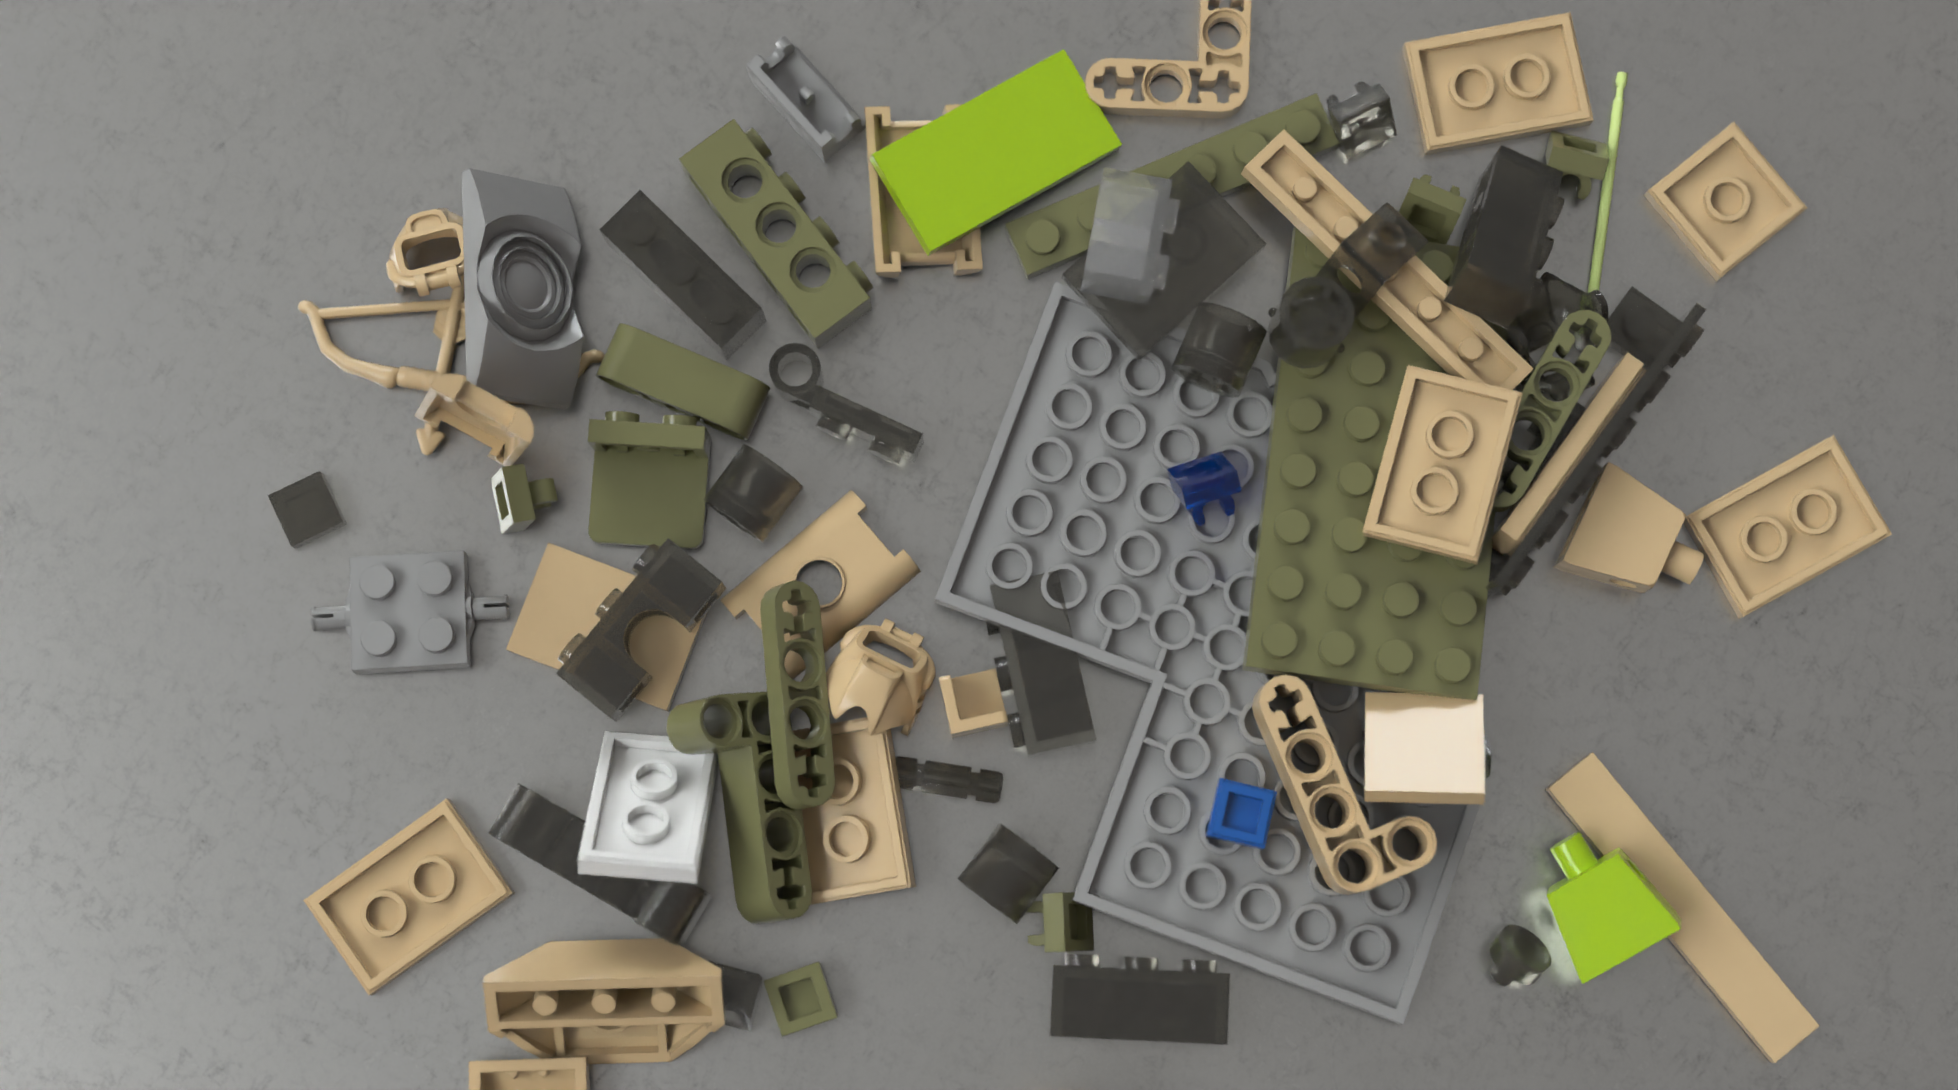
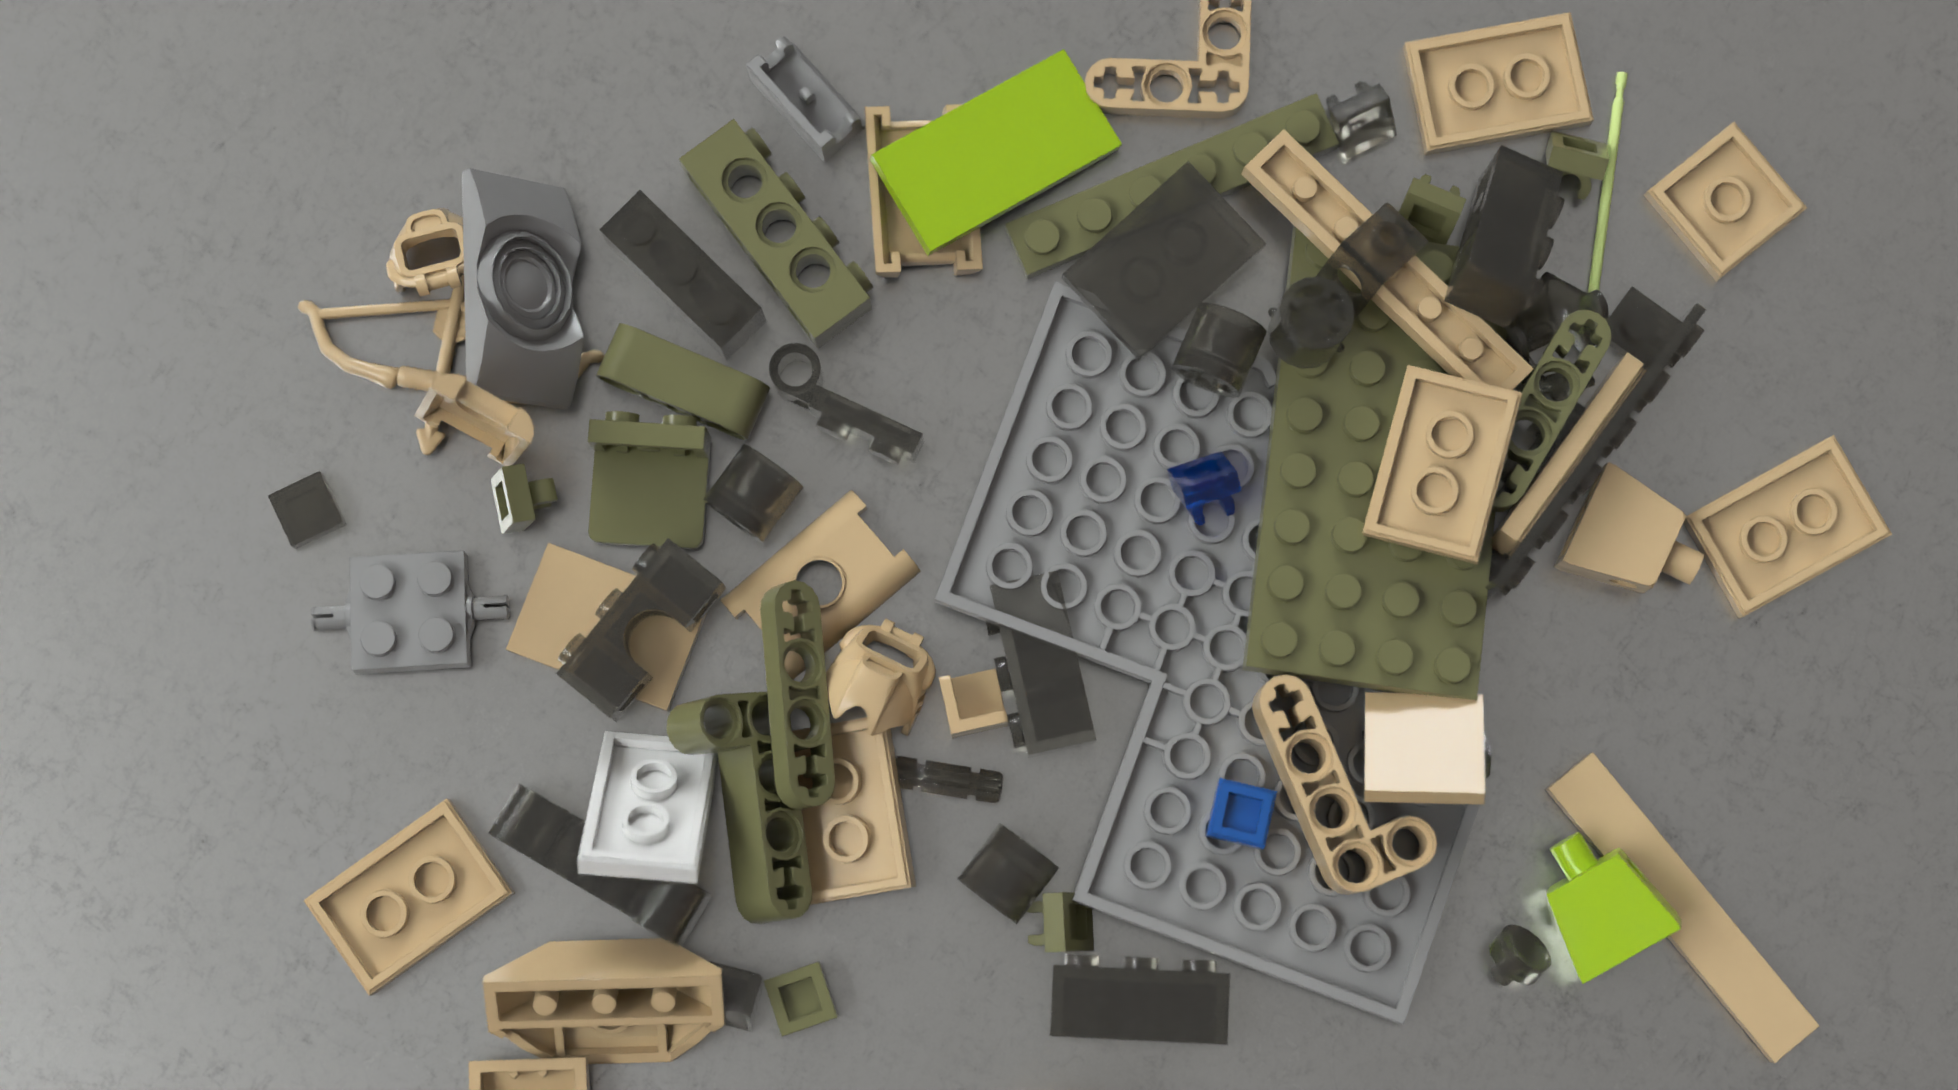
clear brick [1080,167,1180,304] -> none

